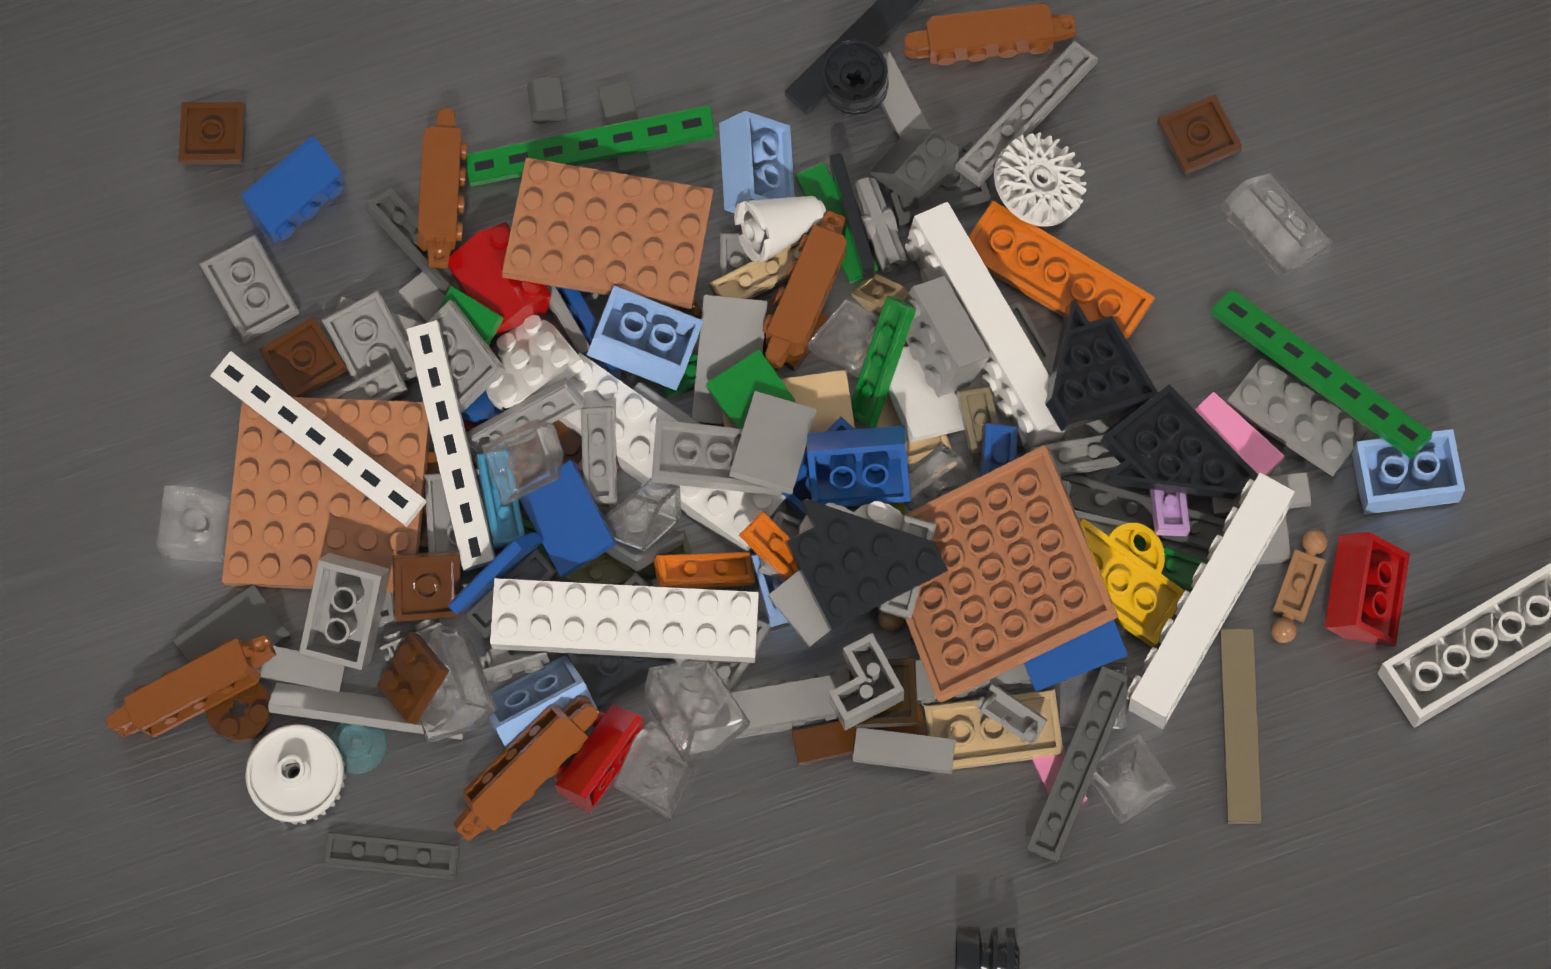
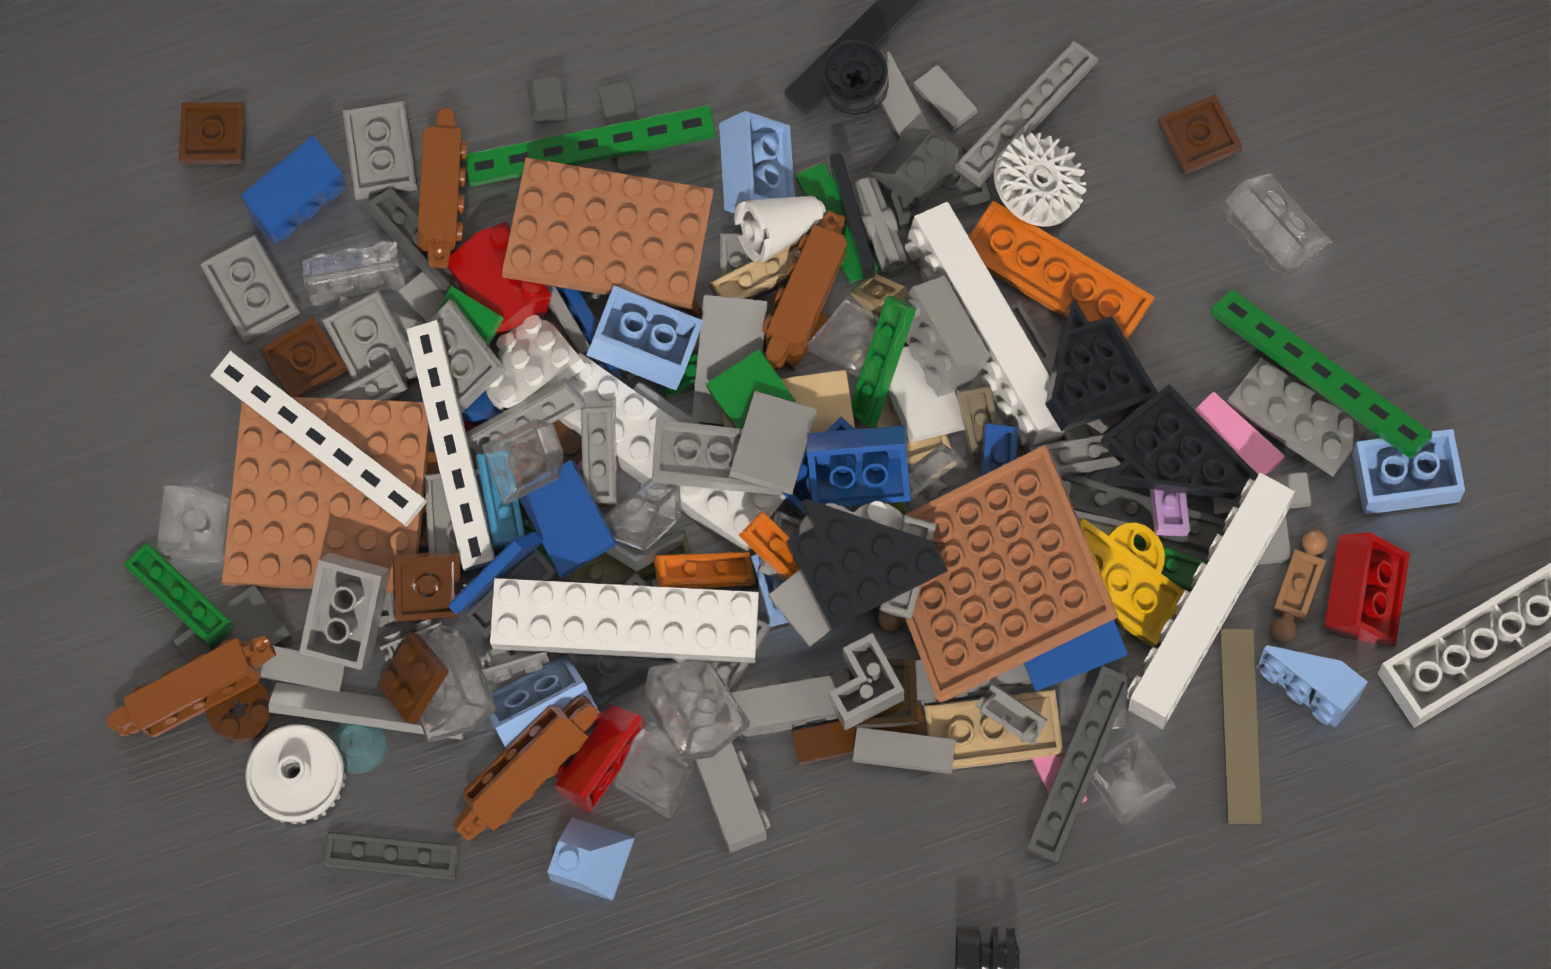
dark orange hinge [903,3,1076,66] -> none
none -> green tile [123,542,235,649]
none -> clear slope [303,241,406,306]
none -> light grey tile [343,101,418,200]
none -> light blue slope [547,817,635,901]
none -> light grey brick [694,741,770,853]
none -> light grey tile [913,64,977,131]
none -> light blue slope [1258,645,1368,728]

